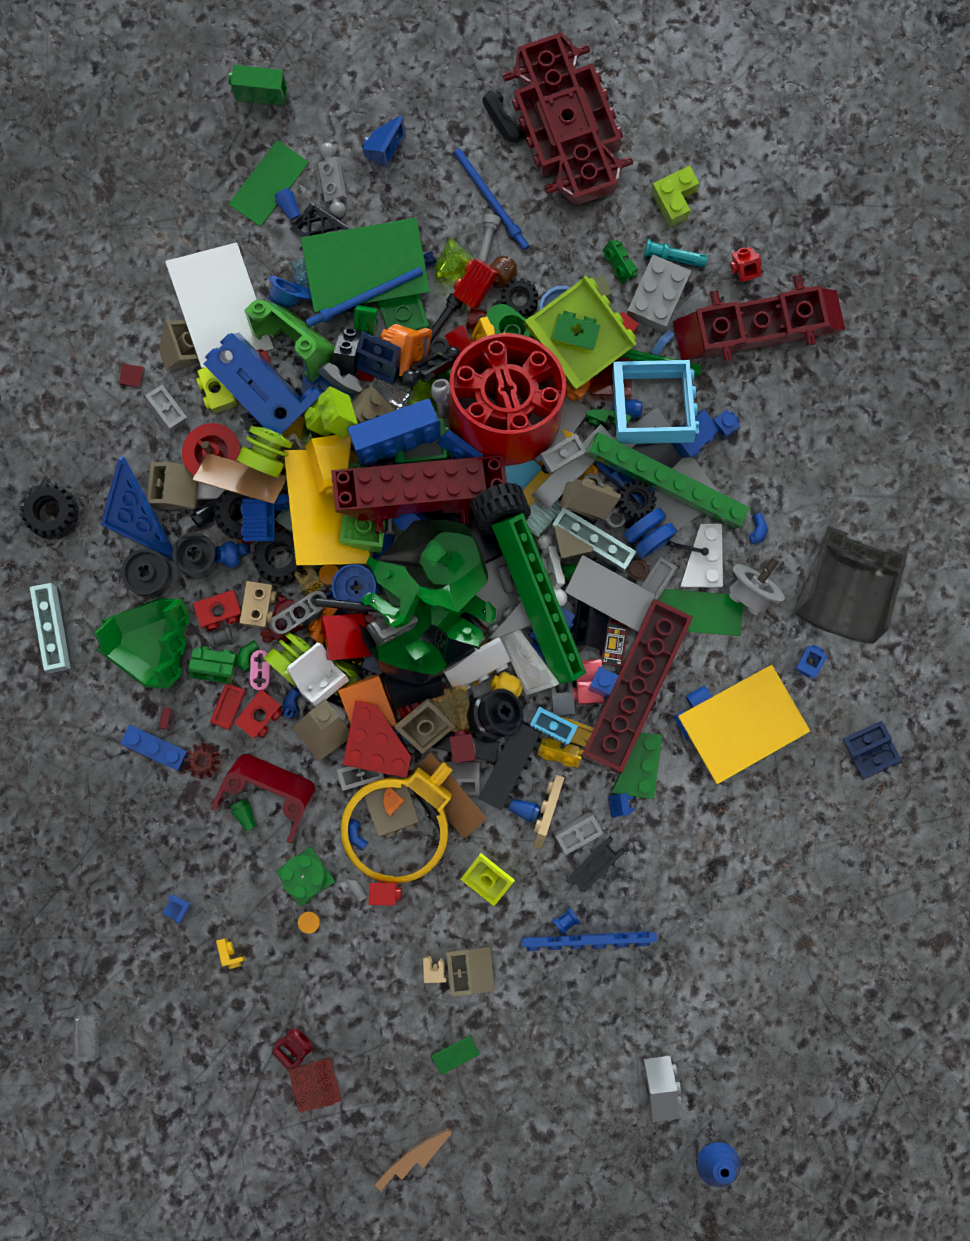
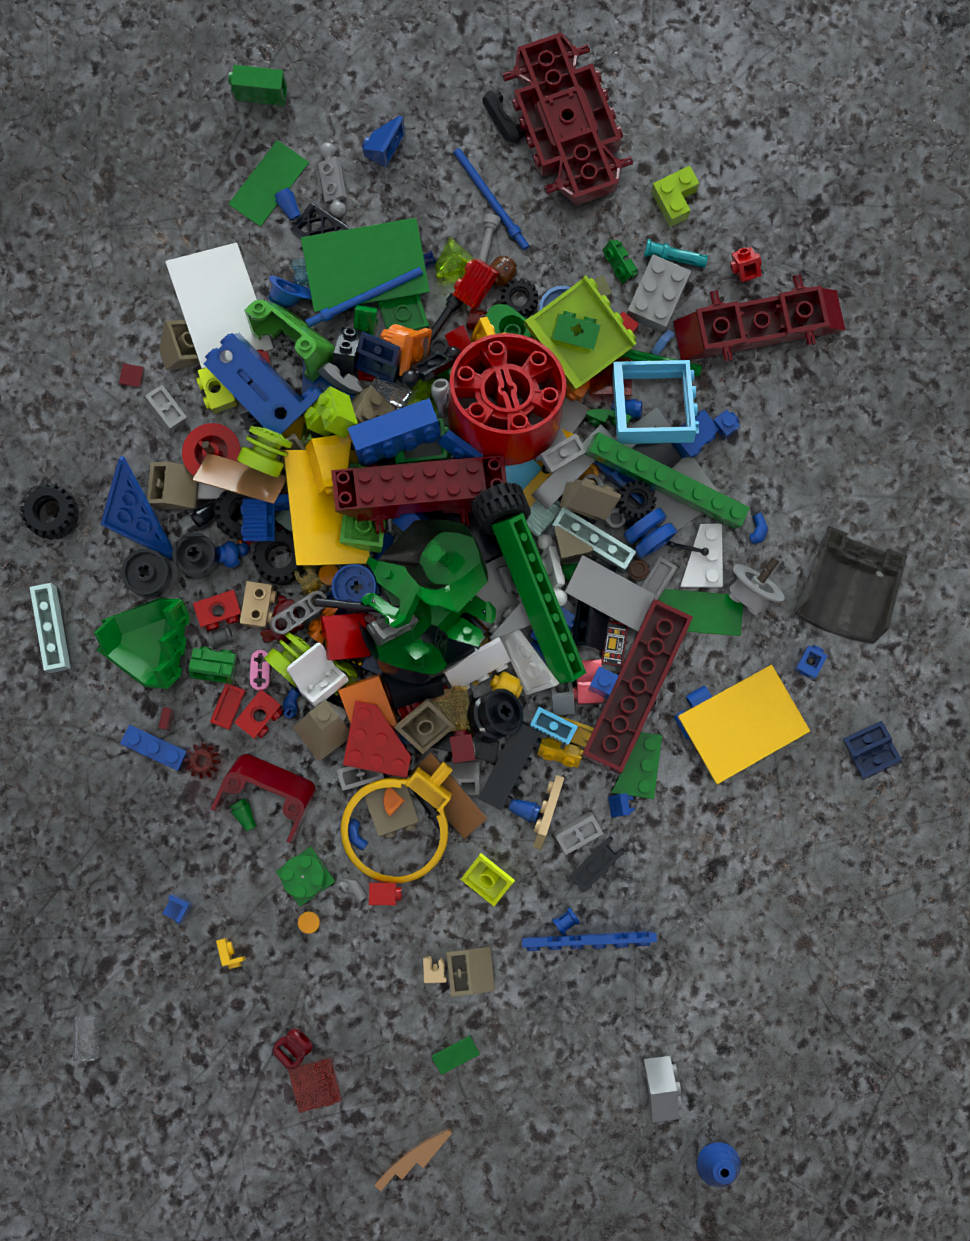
green arm [236,640,260,671] -> none

